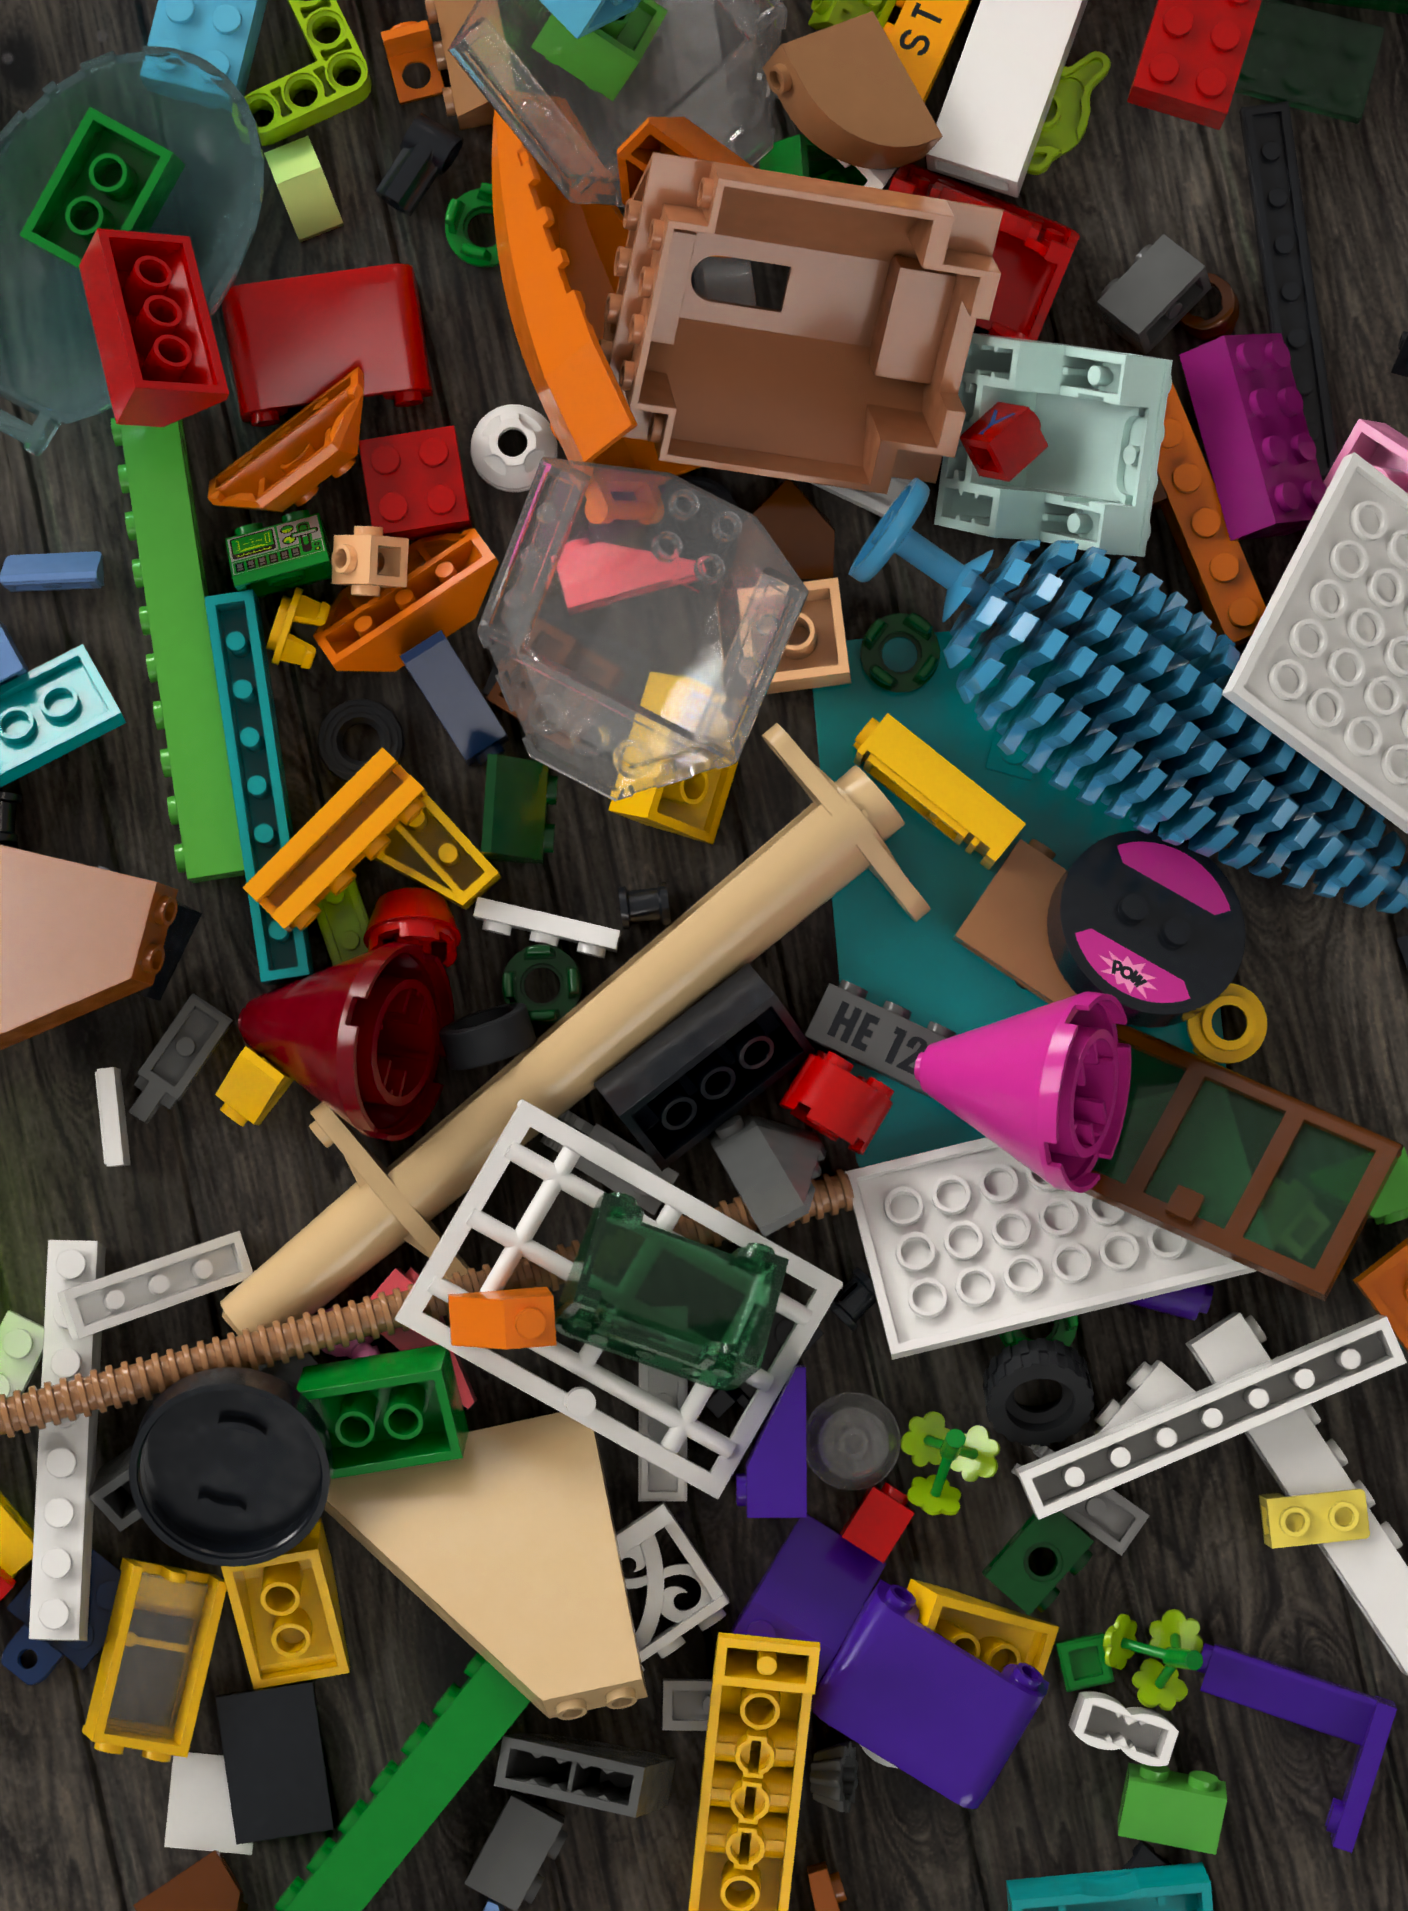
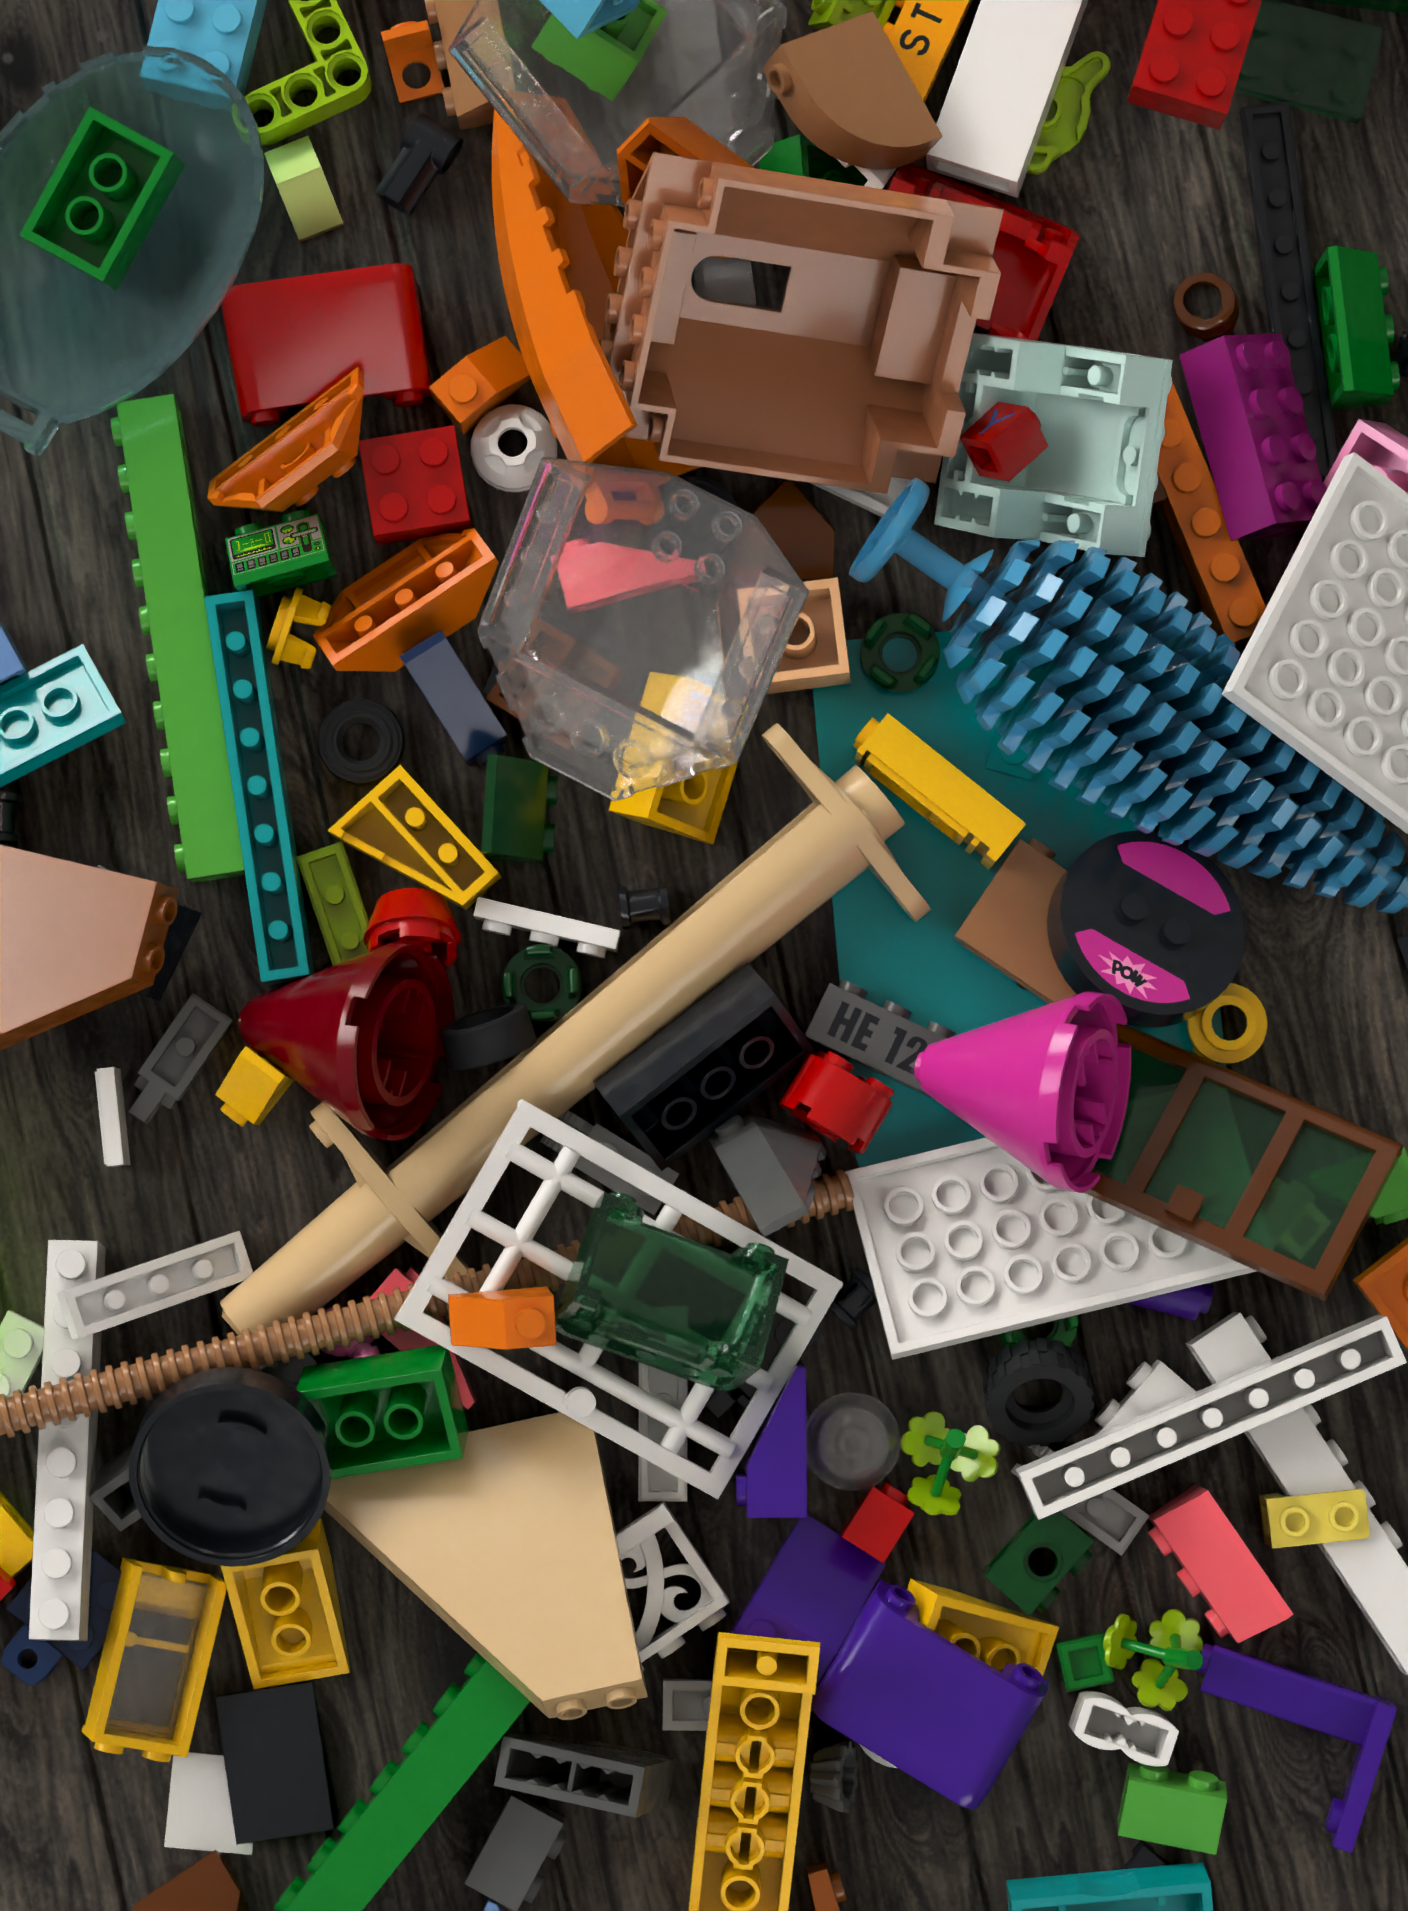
medium blue slope [0,551,104,592] -> none
red slope [79,228,229,427] -> none
light orange brick [242,747,428,933] -> none
light nougat brick [331,526,409,597] -> none
green piece [445,183,500,267] -> none
dark grey brick [1097,234,1212,356] -> none
none -> orange slope [429,336,531,435]
none -> coral slope [1148,1484,1294,1643]
none -> green slope [1313,246,1400,410]

